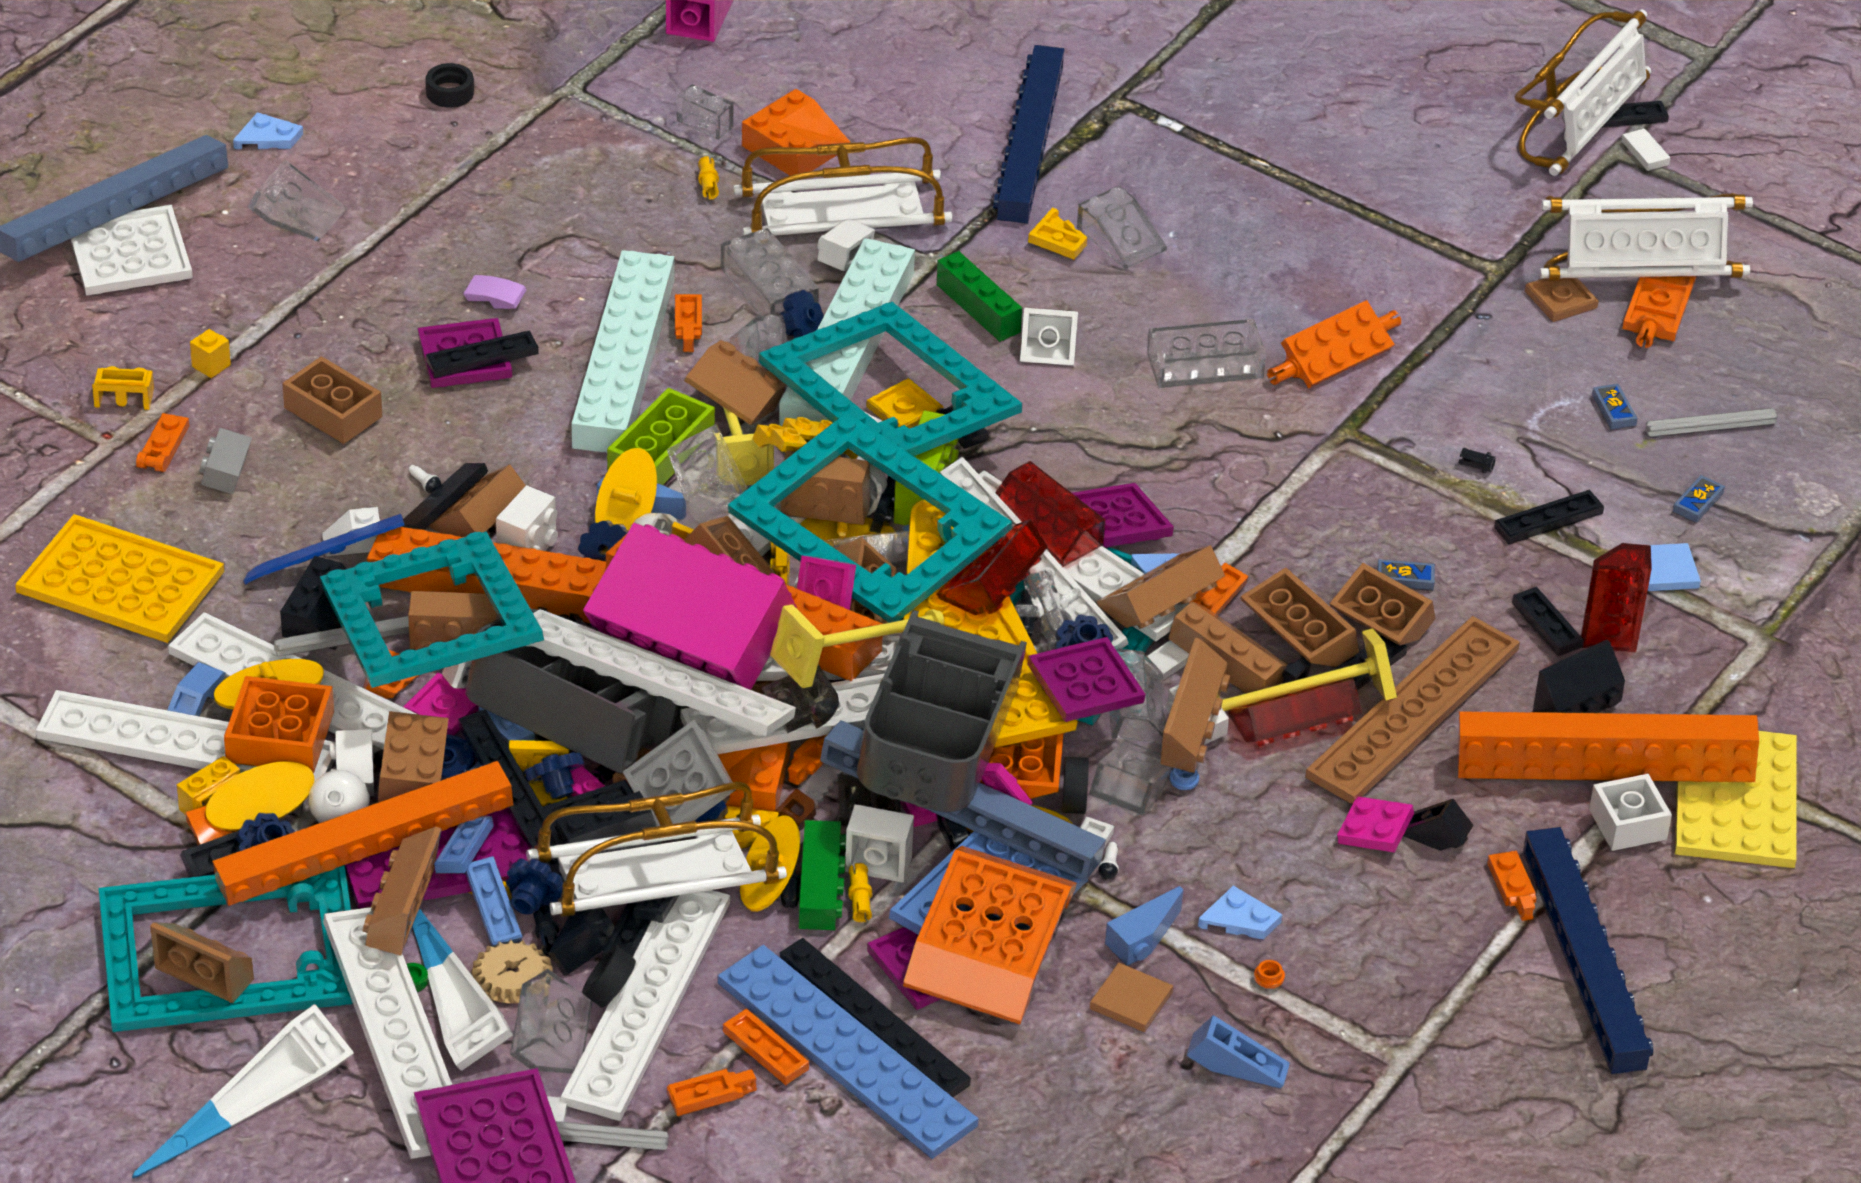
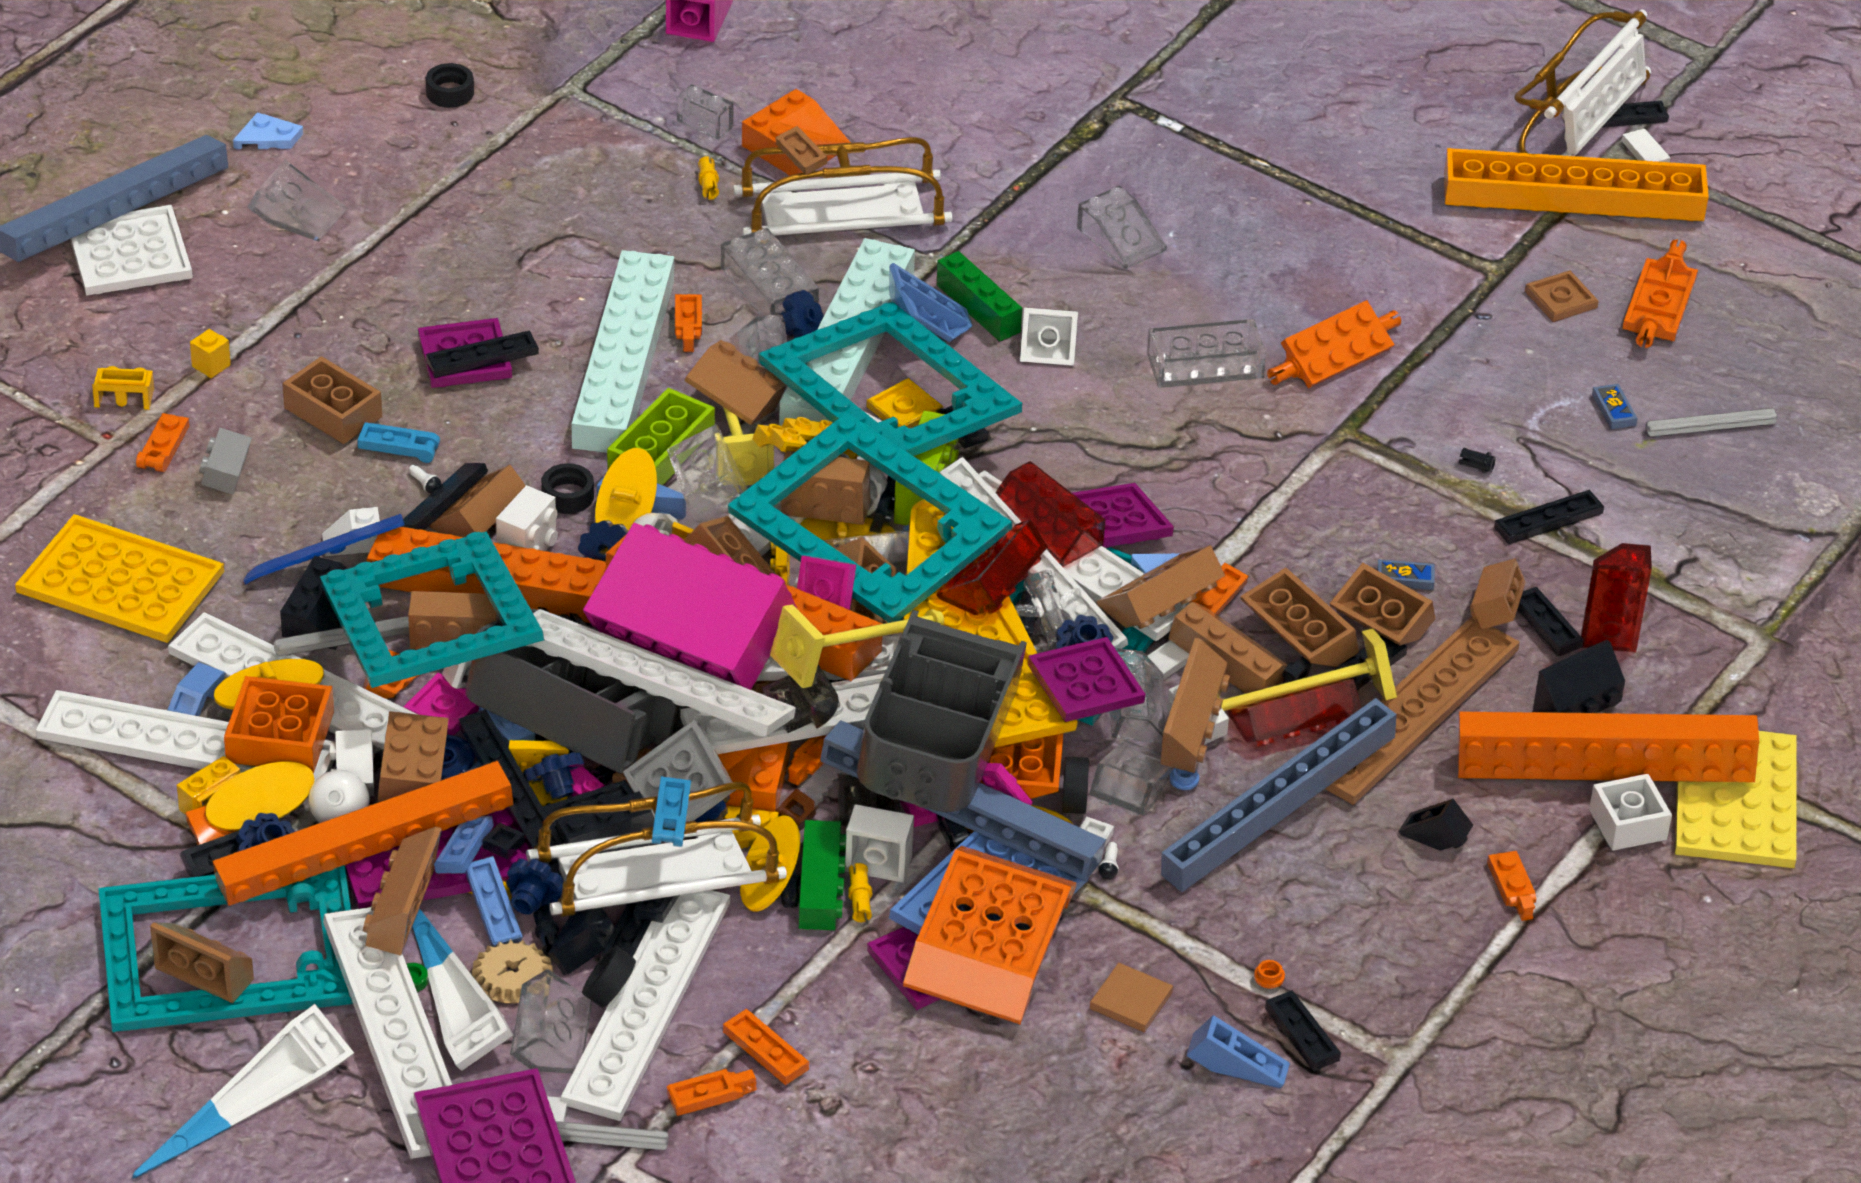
lavender slope [463,275,527,309] -> none
medium blue plate [718,945,978,1159] -> none
black plate [780,937,971,1097] -> none
white brick [817,218,875,271] -> none
dark blue brick [993,45,1064,224] -> none
yellow wing [1028,207,1087,260] -> none
medium blue slope [1105,886,1183,966] -> none
light blue wing [1198,886,1282,940] -> none
dark pink plate [1337,797,1414,853] -> none
dark blue brick [1523,827,1654,1074] -> none
white piece [1539,193,1753,281] -> none
light blue tile [1632,543,1701,592] -> none
tile [1673,475,1725,523] -> none
none -> dark azure plate [357,422,440,463]
none -> black plate [482,823,525,859]
none -> black tyre [541,463,594,514]
none -> dark azure plate [651,776,691,847]
none -> medium nougat plate [776,126,828,175]
none -> medium blue wedge [889,263,973,342]
none -> sand blue brick [1161,698,1397,892]
none -> black plate [1265,990,1341,1071]
none -> light orange brick [1444,148,1709,221]
none -> medium nougat brick [1470,558,1526,629]

